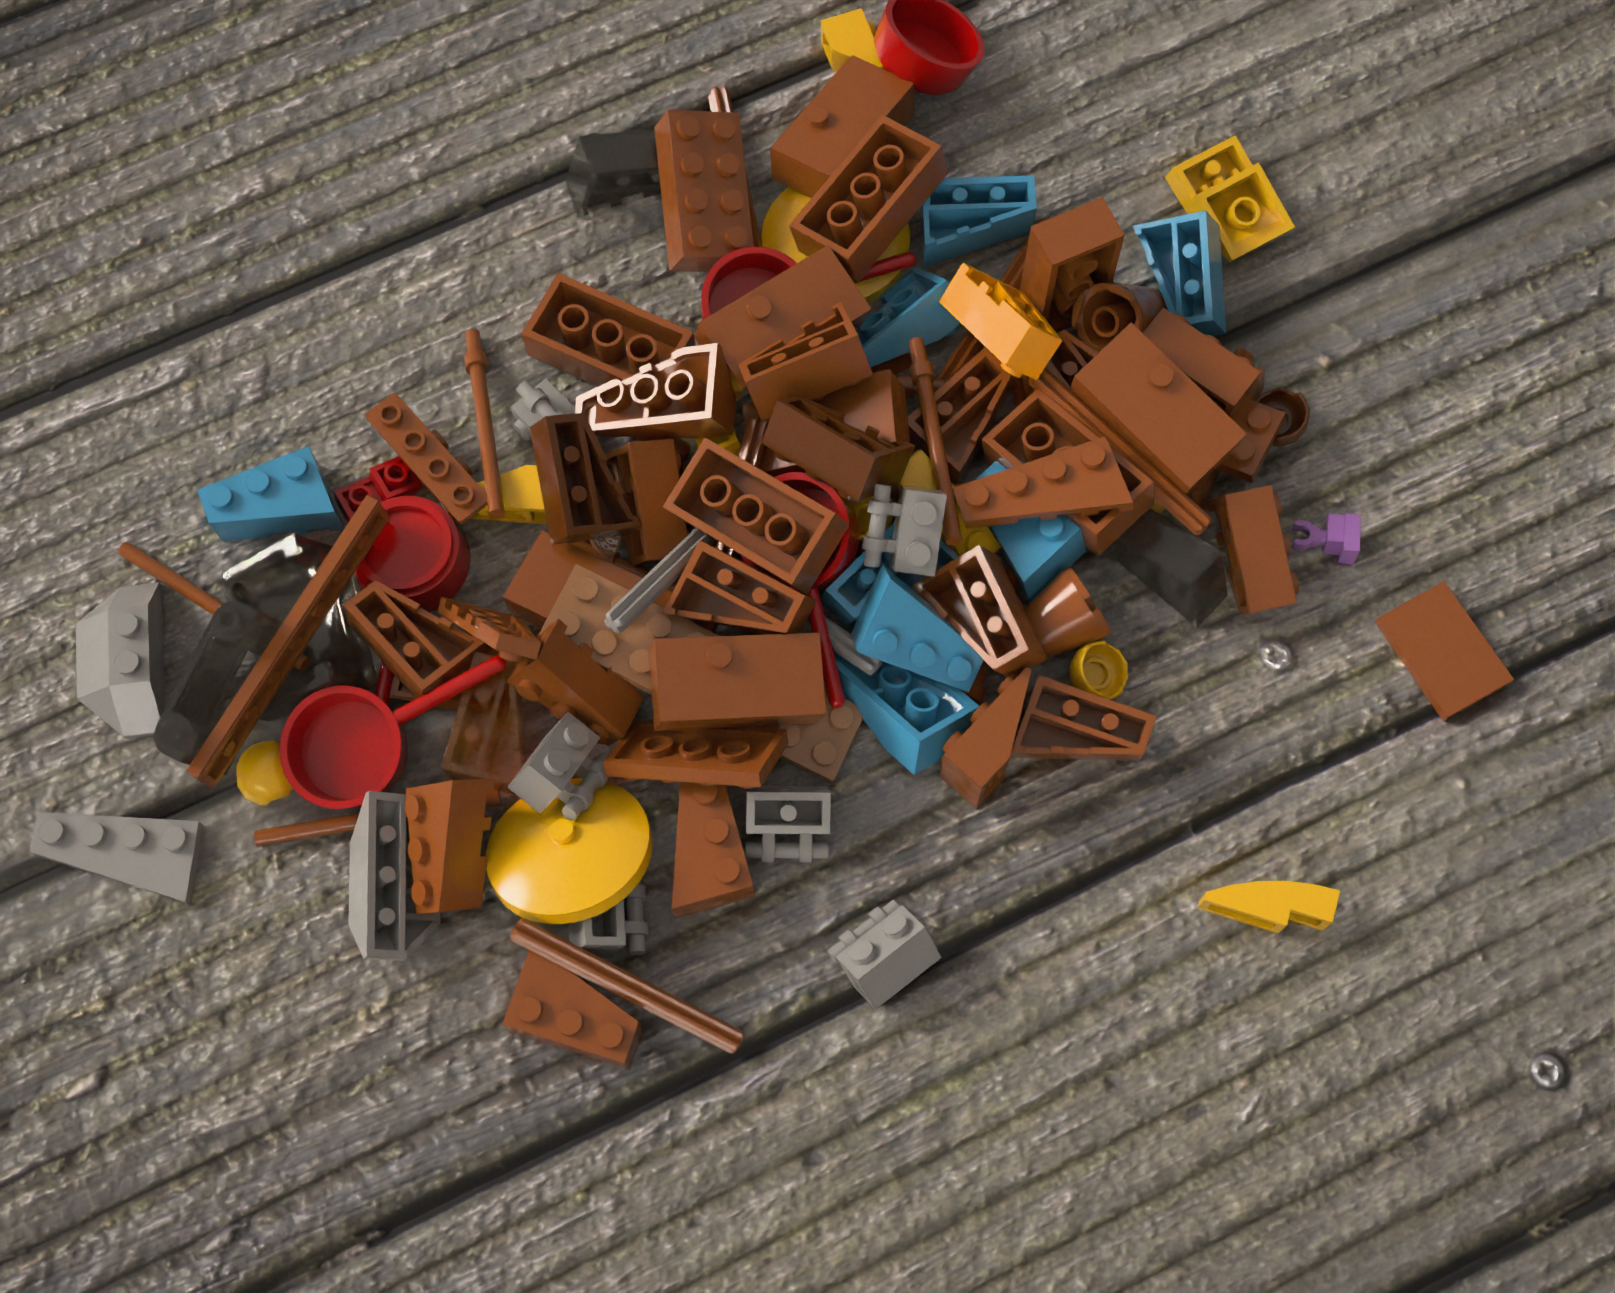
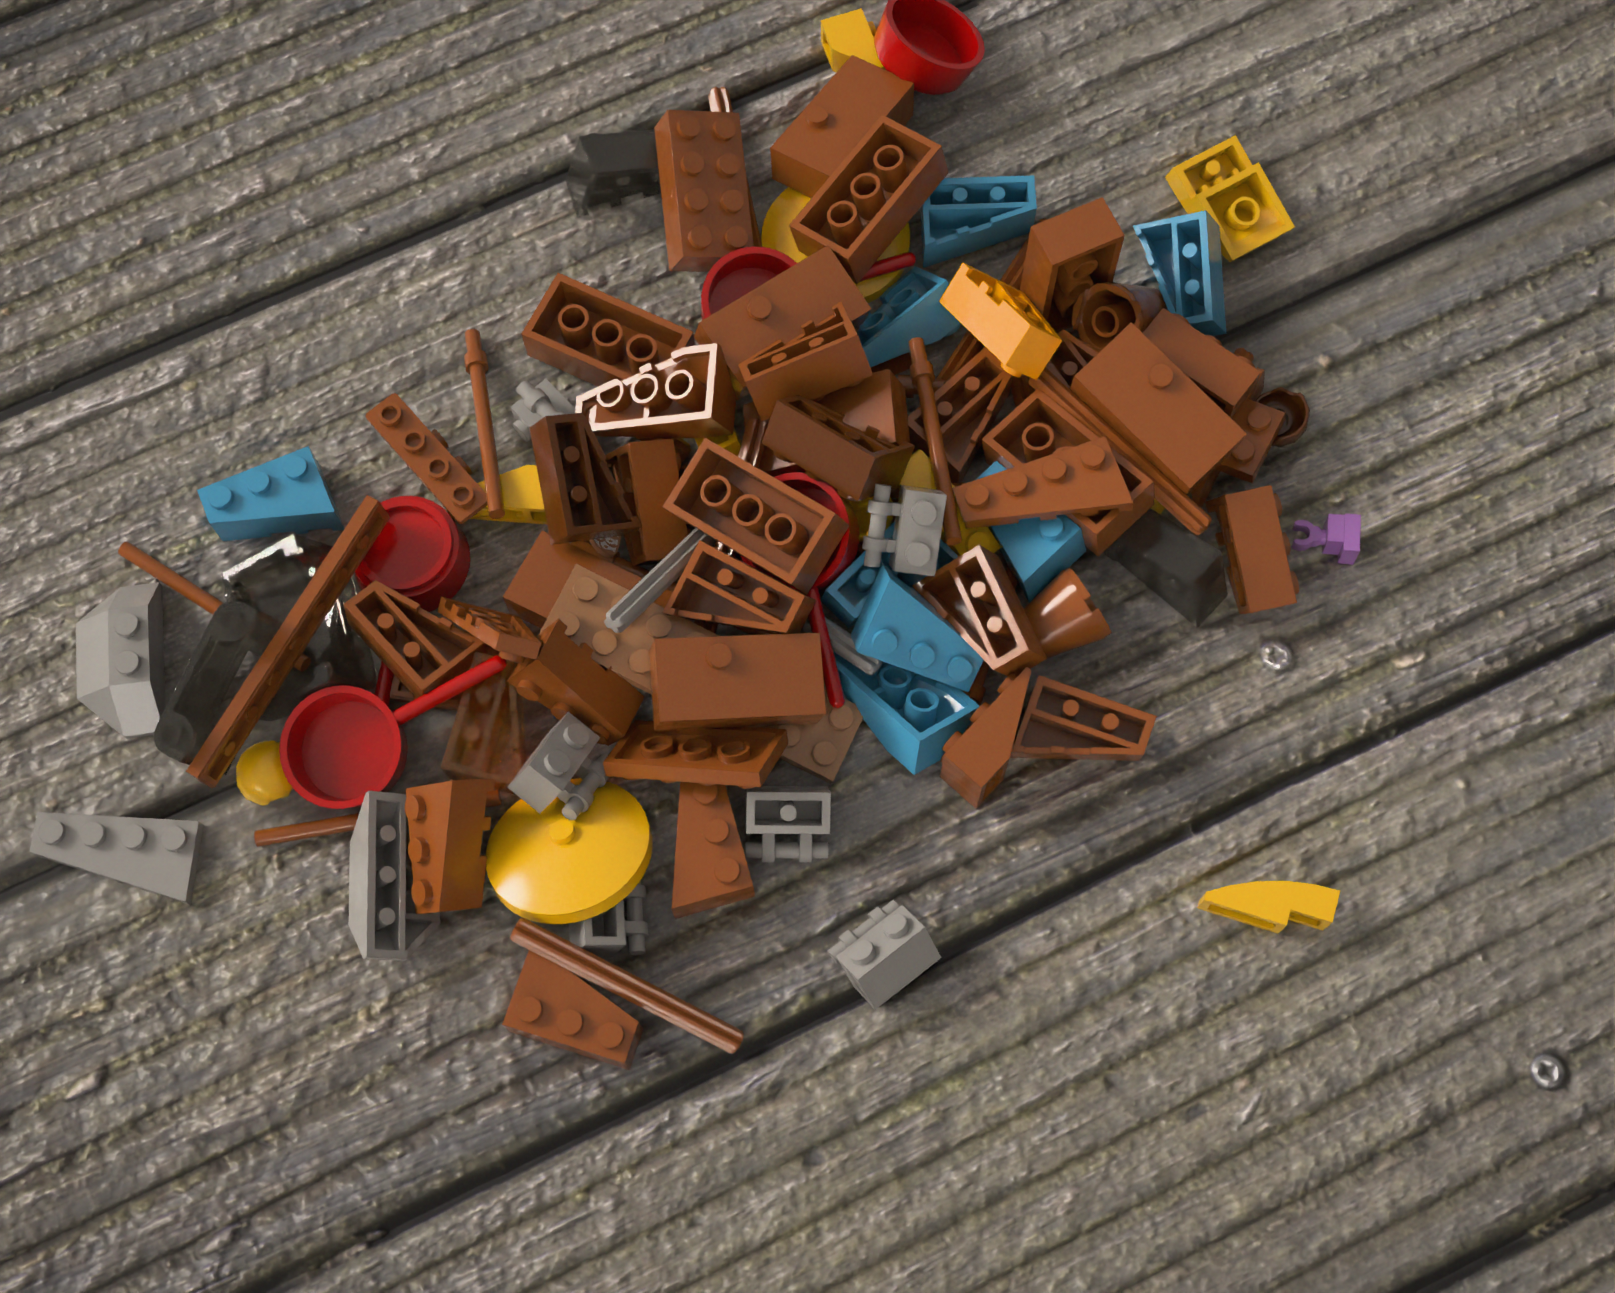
red slope [334,456,422,523] -> none
yellow hair [1069,640,1128,700] -> none
dark orange tile [1375,581,1514,722] -> none

